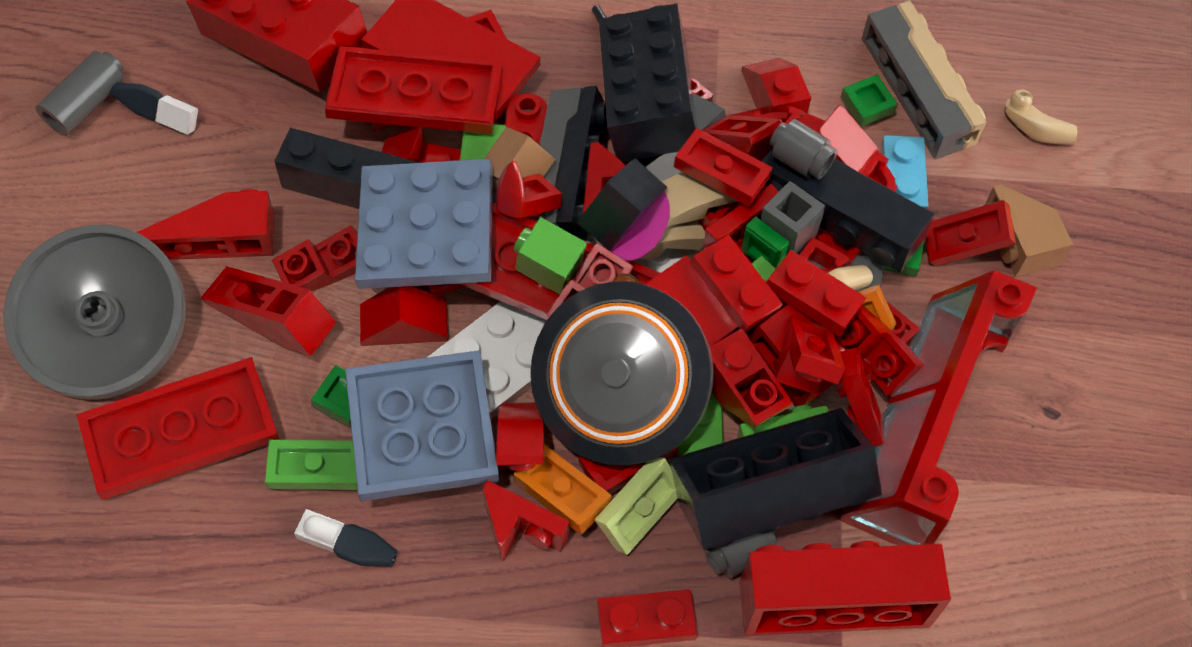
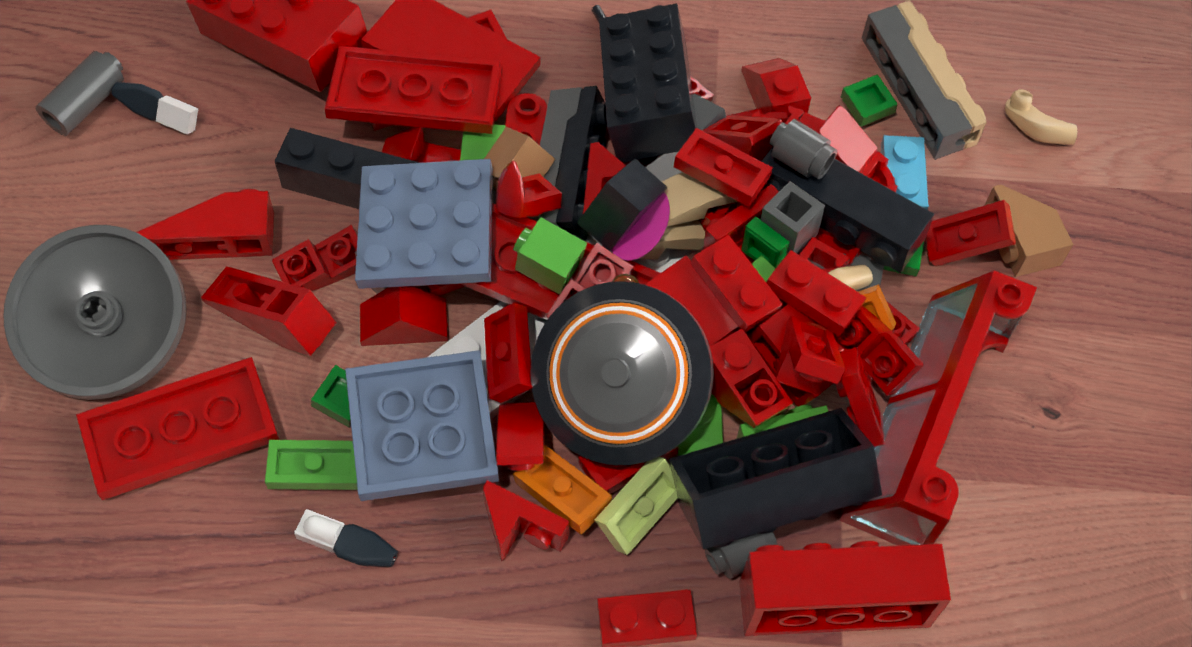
none -> red plate [484,302,532,403]

